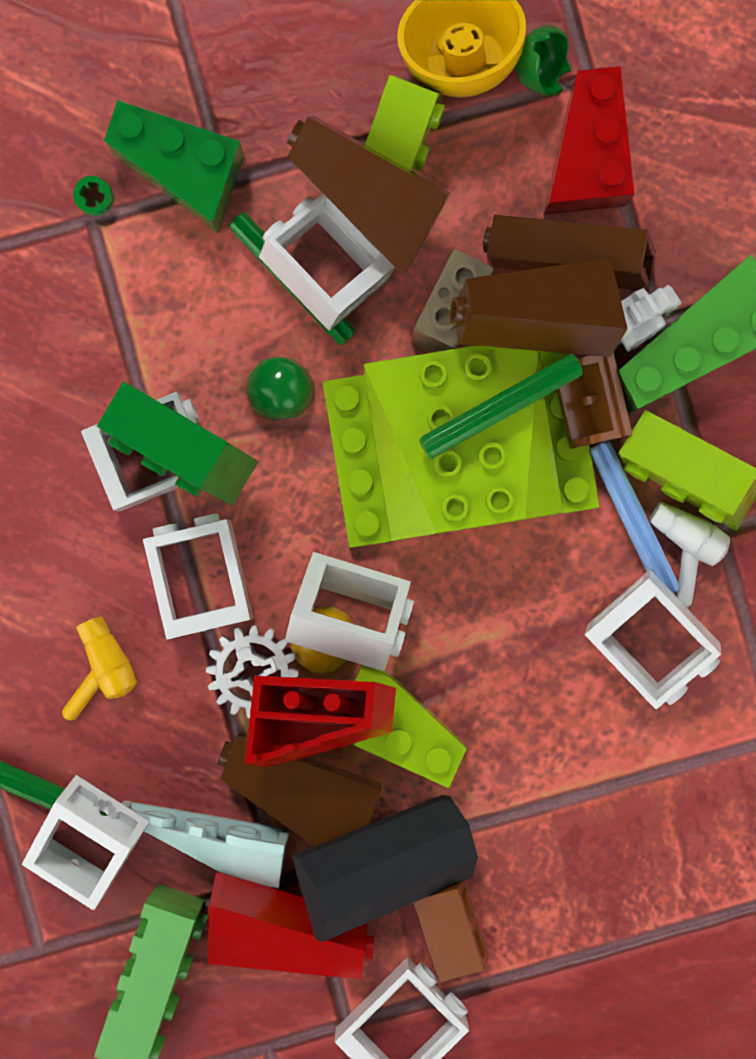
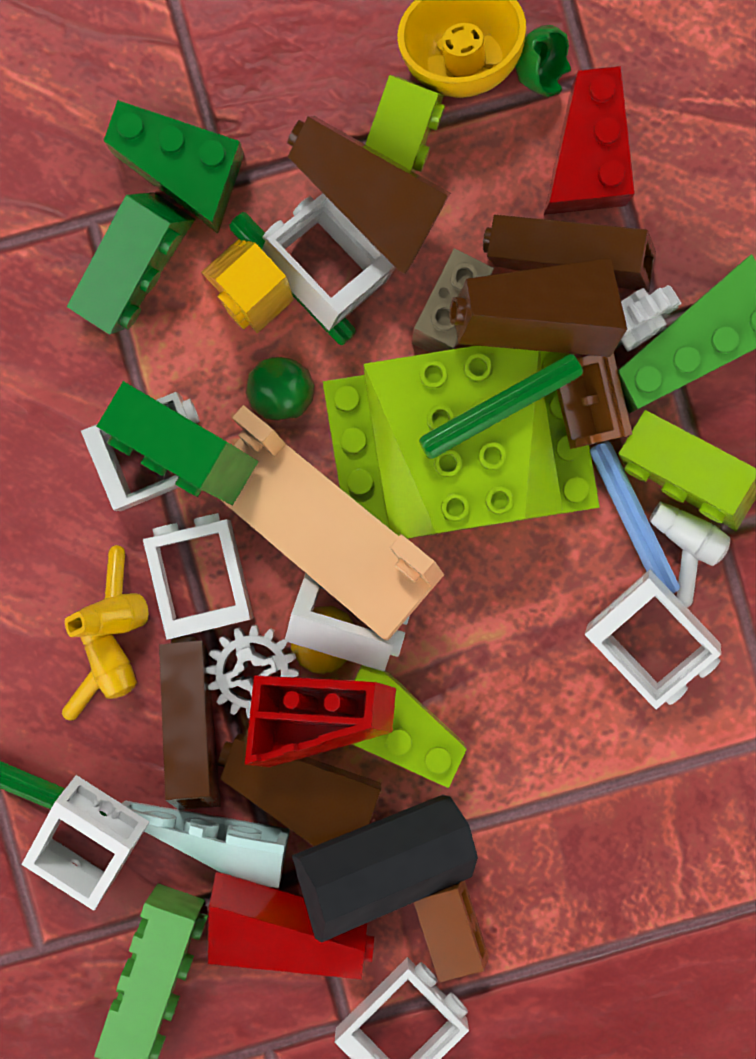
green bush [73,175,114,216] -> none
none -> yellow piece [65,545,149,637]
none -> green wedge [67,192,196,335]
none -> reddish brown slope [159,636,221,810]
none -> yellow wedge [201,239,294,333]
none -> light nougat bracket [221,405,444,640]

